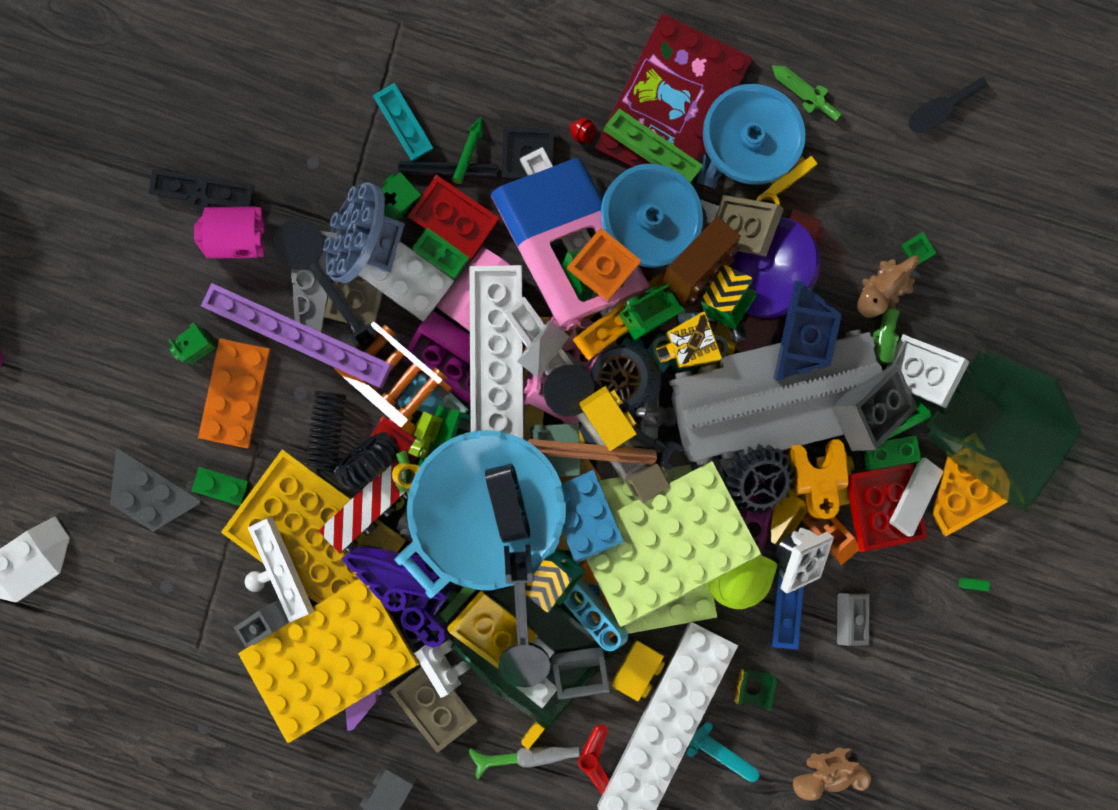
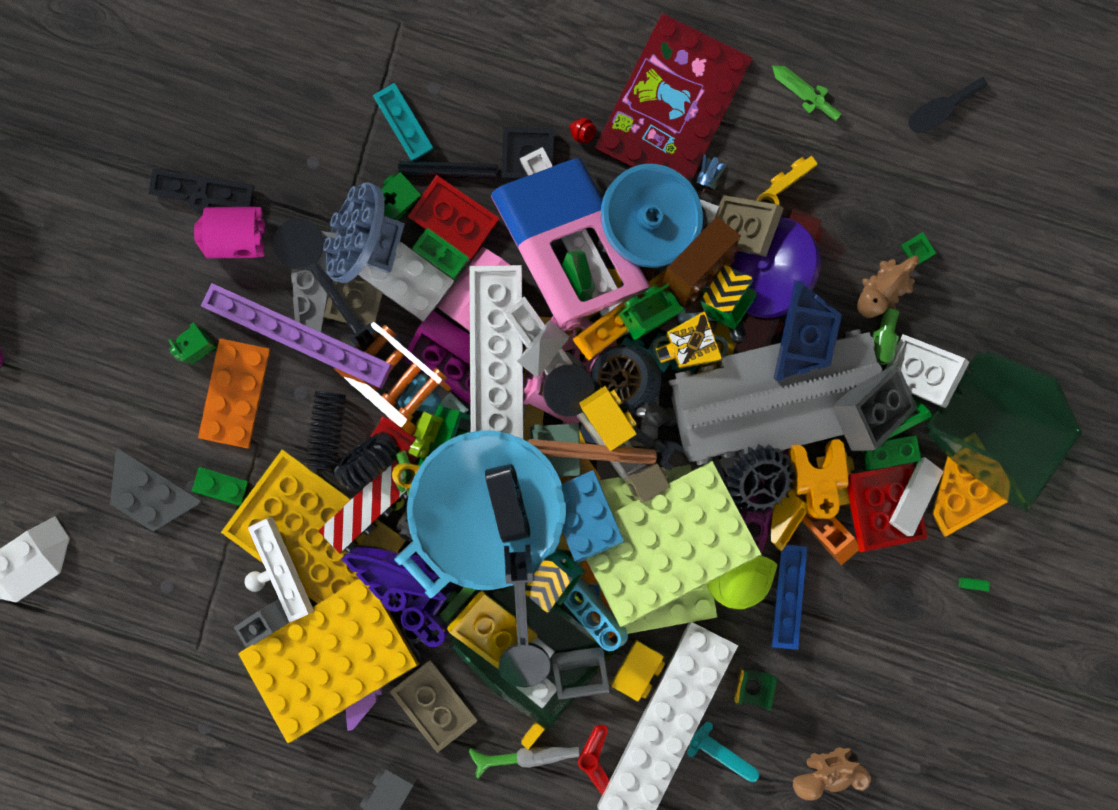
white plate [414,637,470,698] -> none
green piece [452,117,482,184] -> none
orange plate [567,228,641,302] -> none
bright green plate [604,109,703,183] -> none
dark azure dish [703,84,805,184] -> none
white piece [774,528,834,593] -> none
light grey slope [837,593,869,646] -> none

